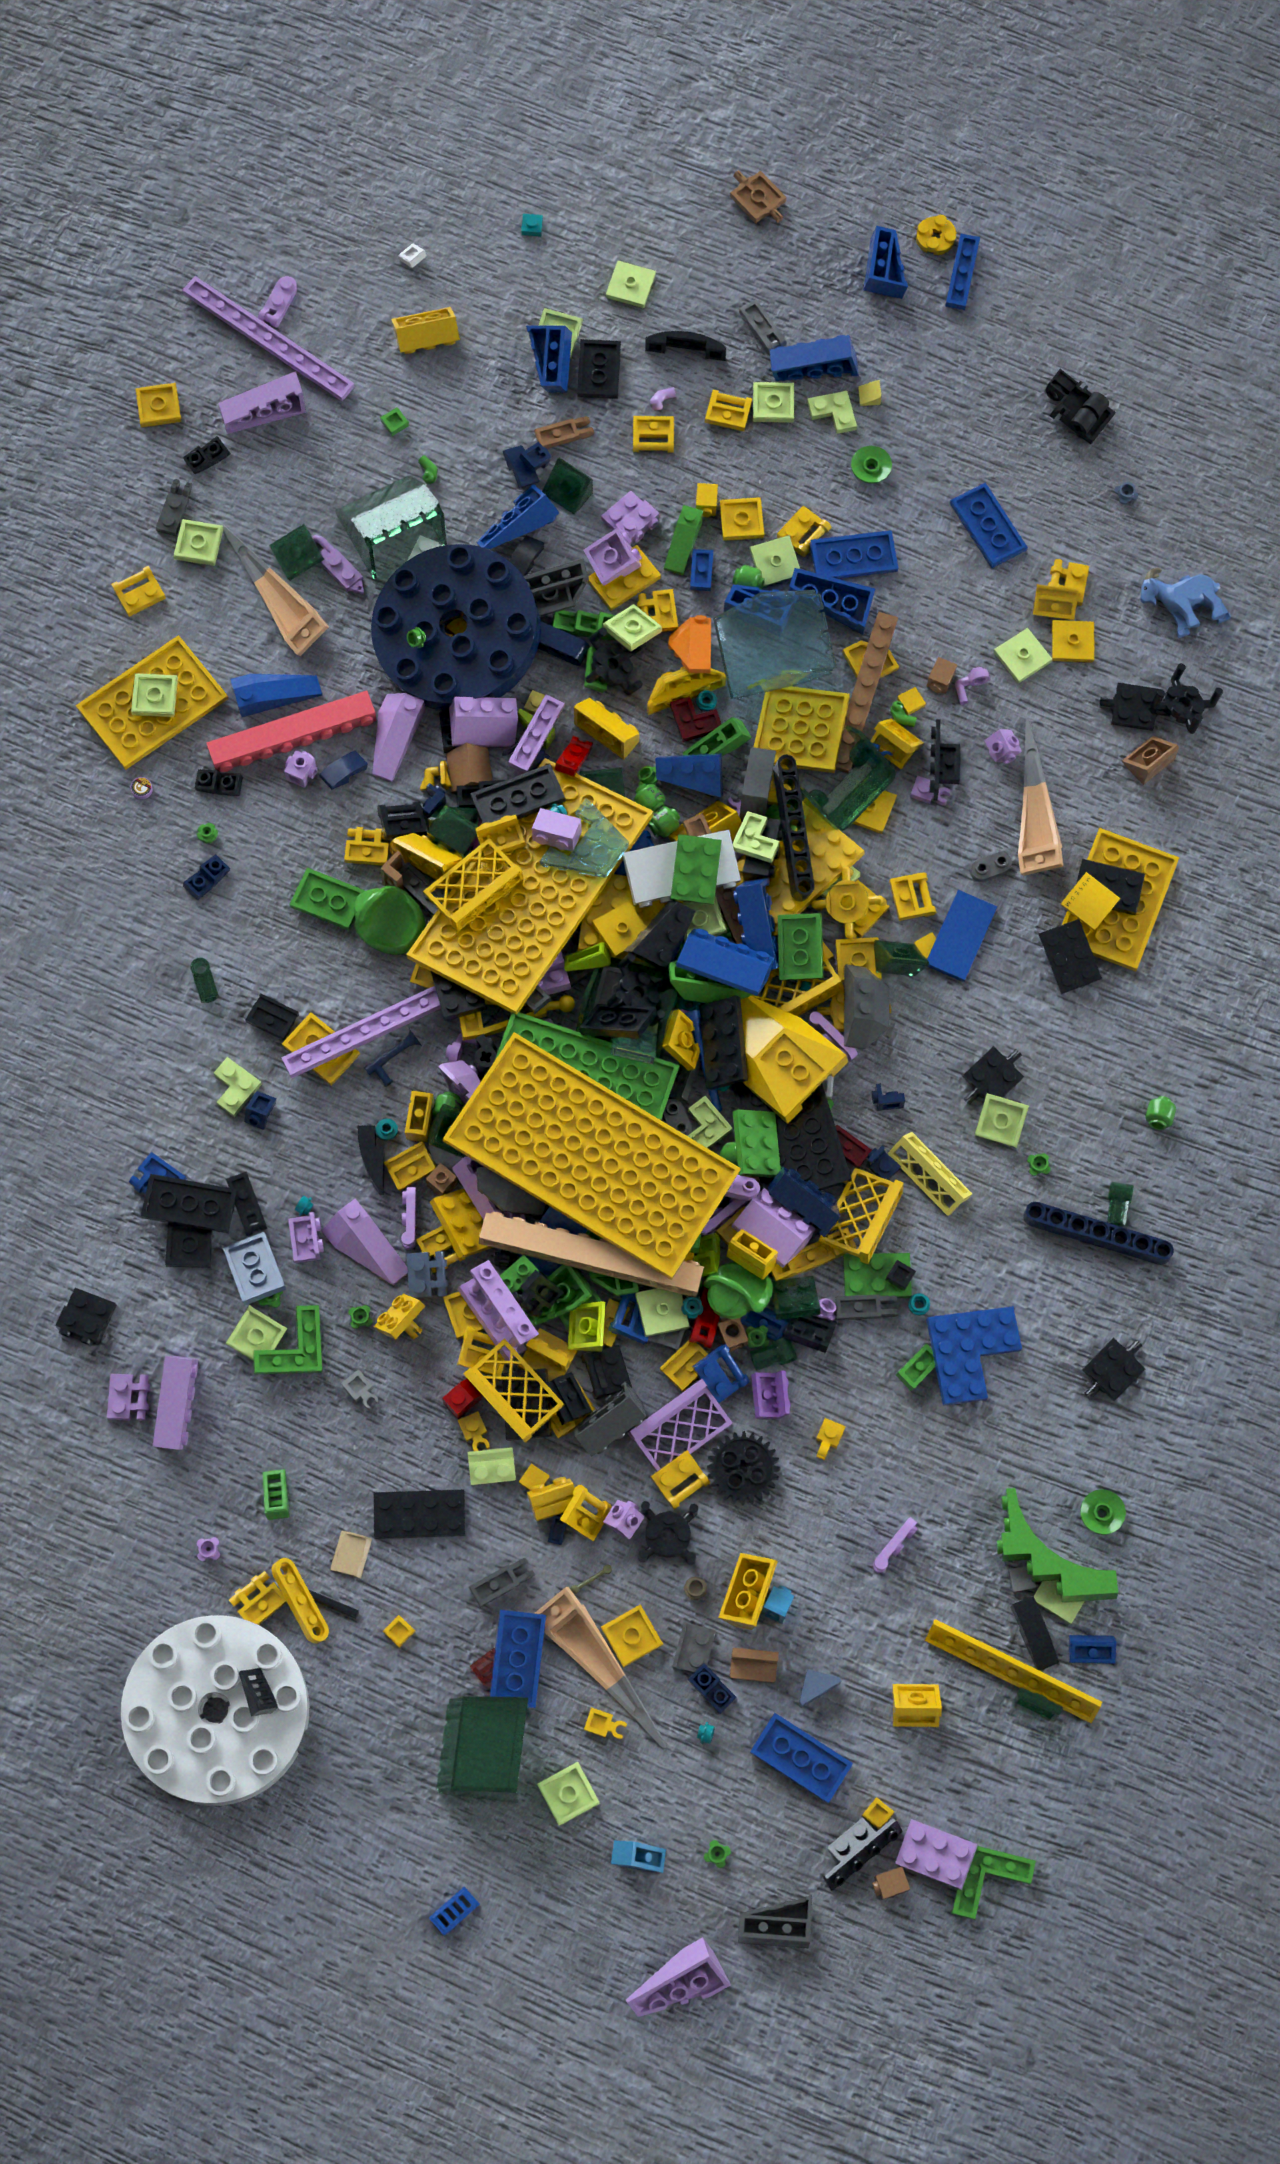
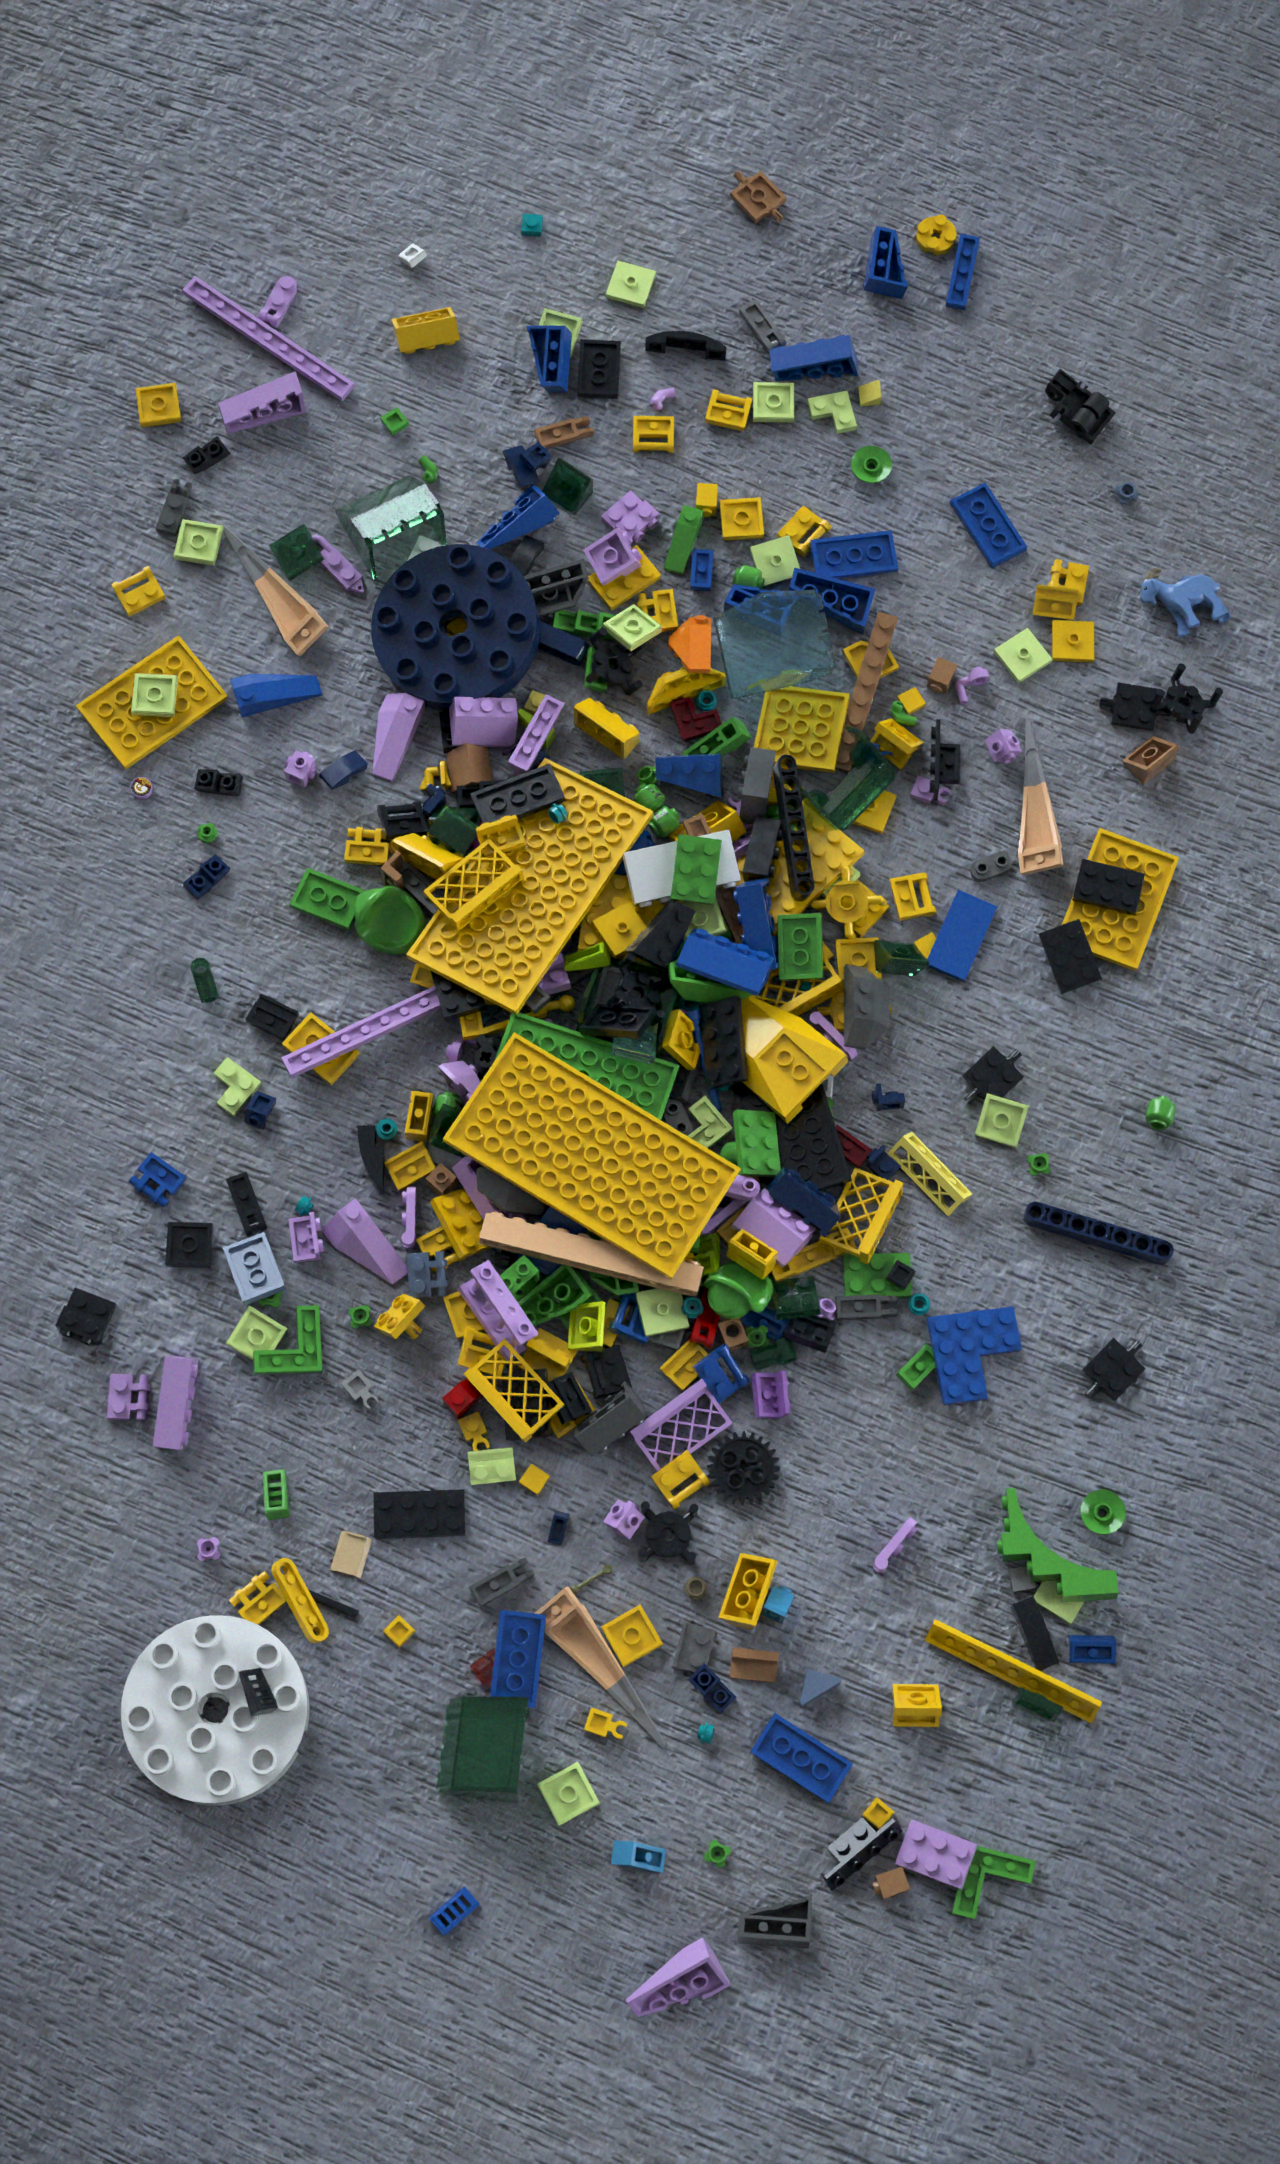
black plate [141,1174,238,1234] -> none
coral brick [206,691,377,772] -> none
dark blue piece [364,1028,422,1087] -> none
bright green plate [407,627,426,648] -> none
black plate [512,1270,564,1318] -> none
yellow brick [527,1477,574,1521] -> none
lavender brick [532,808,582,852] -> none
clear light blue wing [540,798,629,878] -> none
red plate [554,736,593,777] -> none
yellow plate [560,1485,612,1542] -> none
yellowish green plate [732,811,780,863] -> none
yellow plate [816,1418,846,1460] -> none
yellow slope [1060,872,1120,931] -> none
clear green piece [1107,1181,1134,1227] -> none

